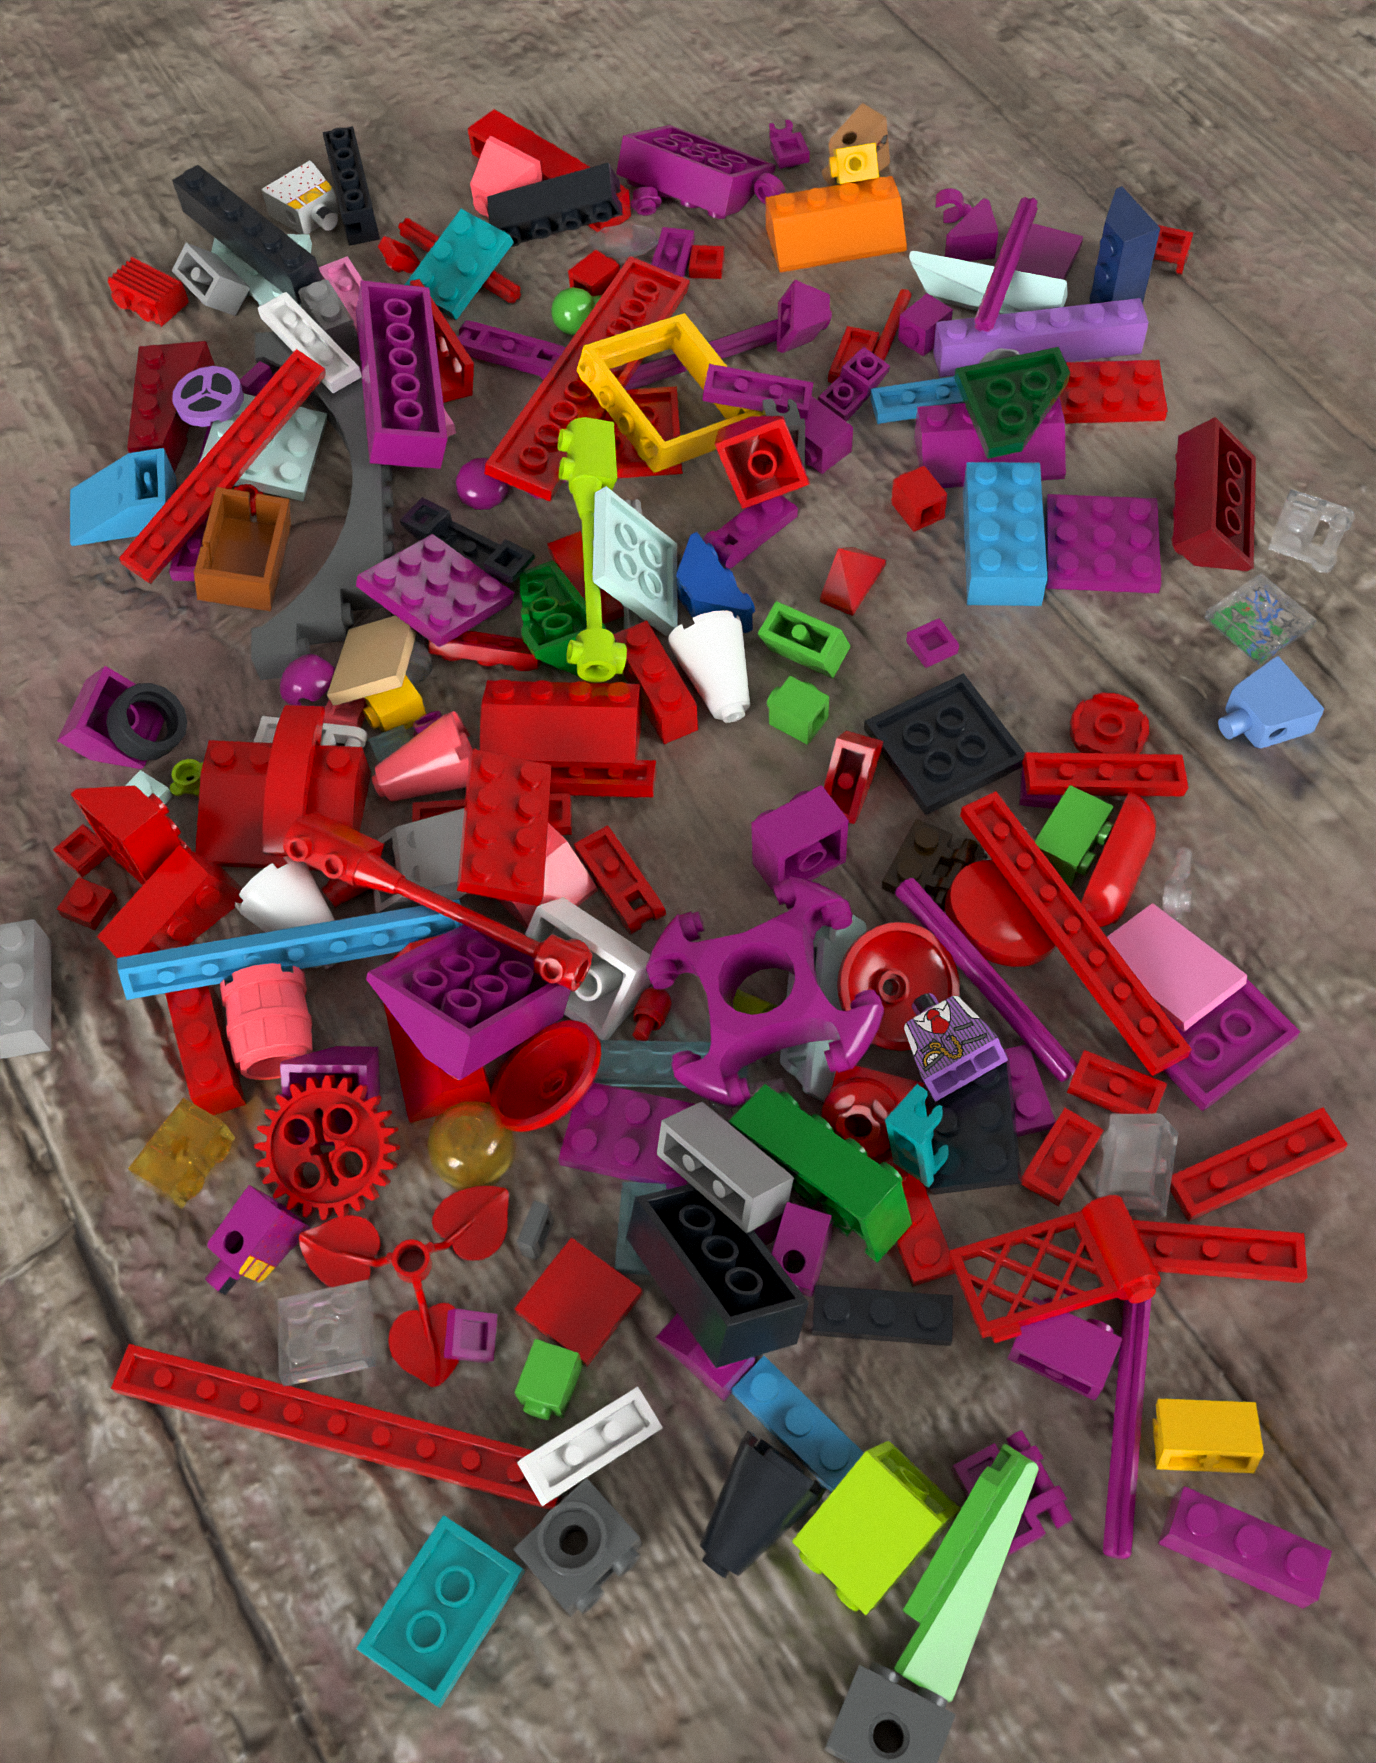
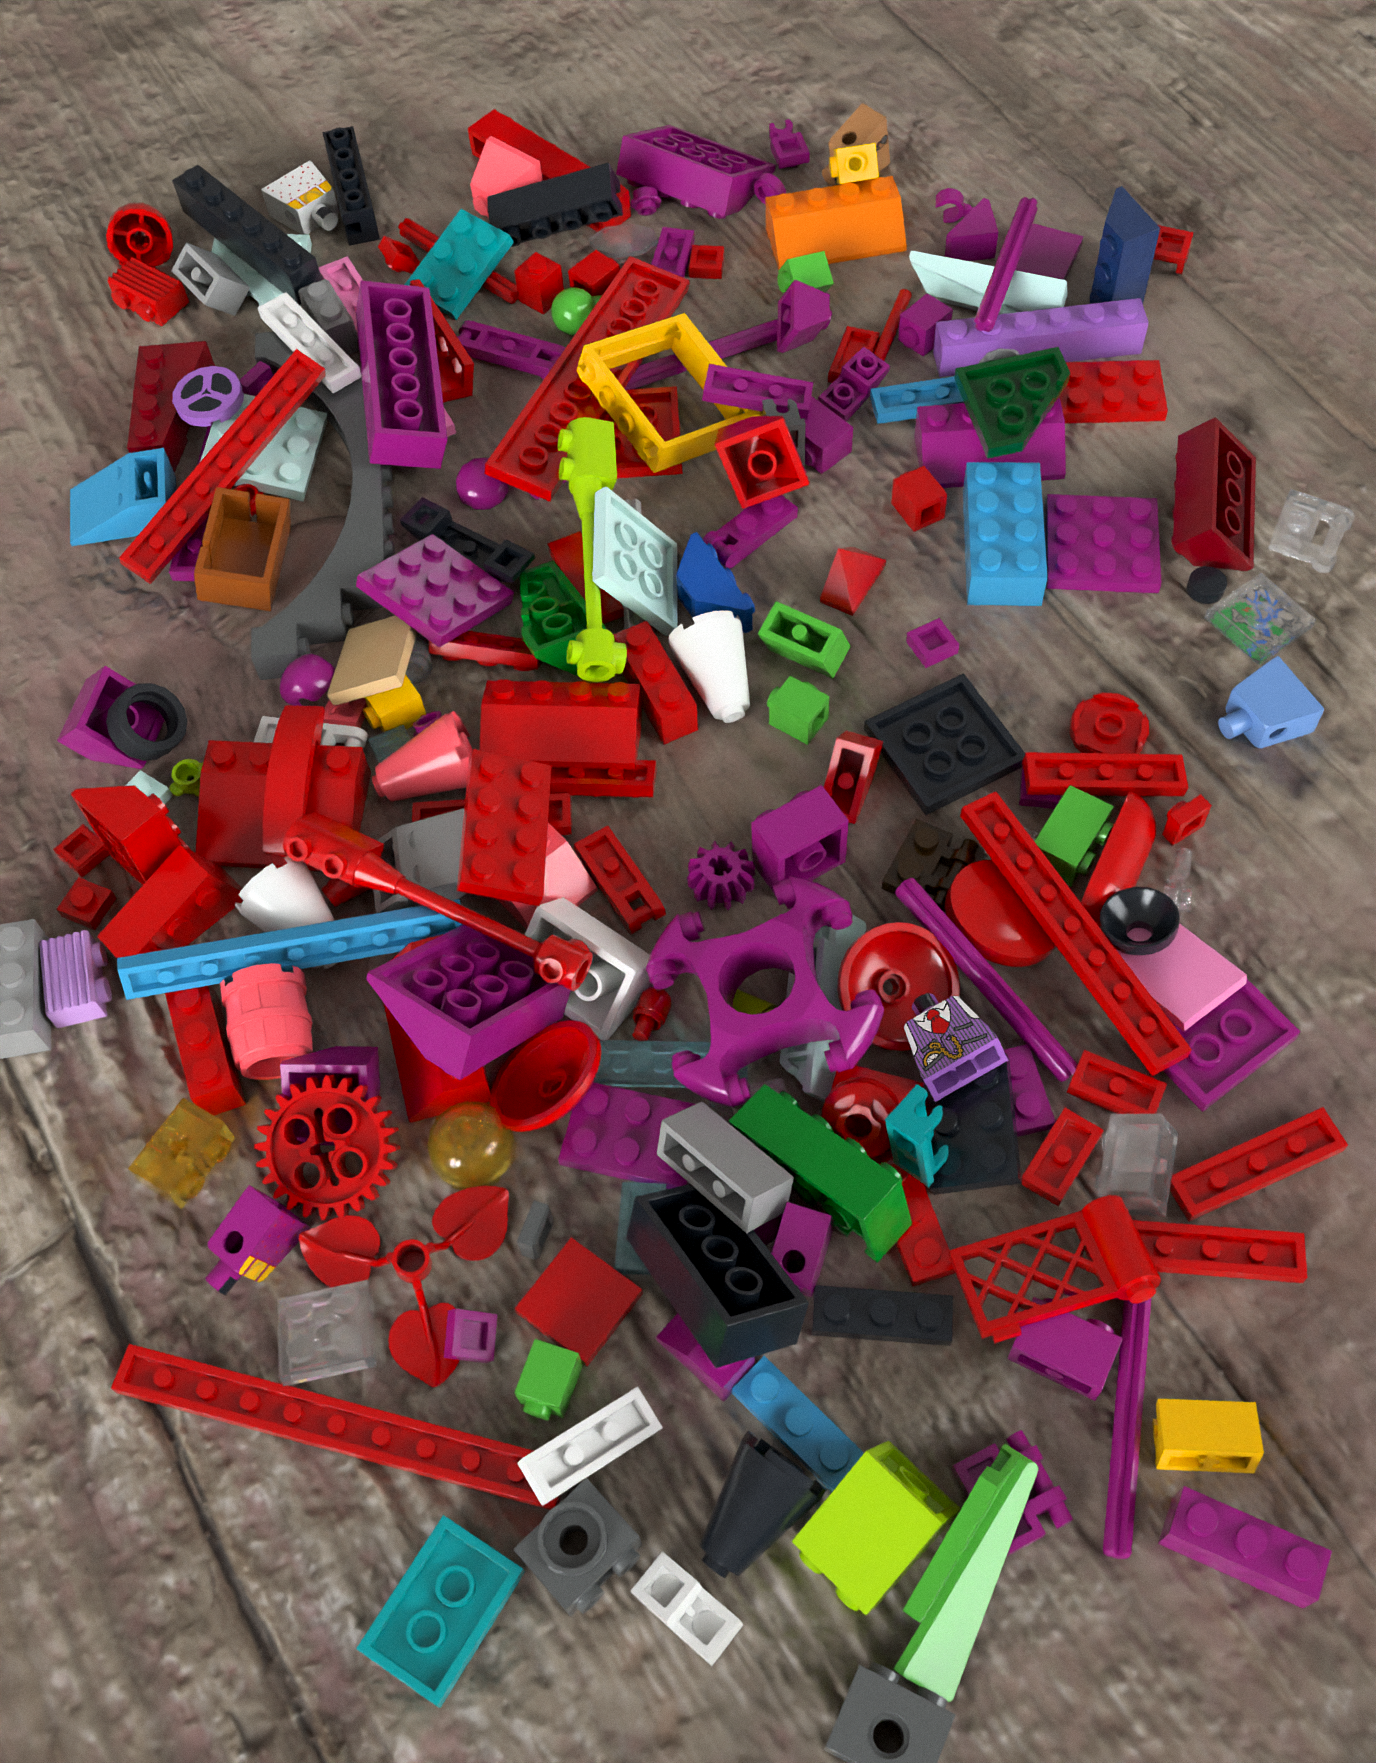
none -> lavender brick [39,930,112,1029]
none -> red cylinder [106,203,173,269]
none -> red brick [514,252,564,315]
none -> white slope [630,1551,743,1666]
none -> magenta gear [687,840,755,910]
none -> bright green brick [777,251,834,293]
none -> black piece [1100,887,1180,956]
none -> red plate [1162,794,1212,846]
none -> black tile [1187,566,1227,604]

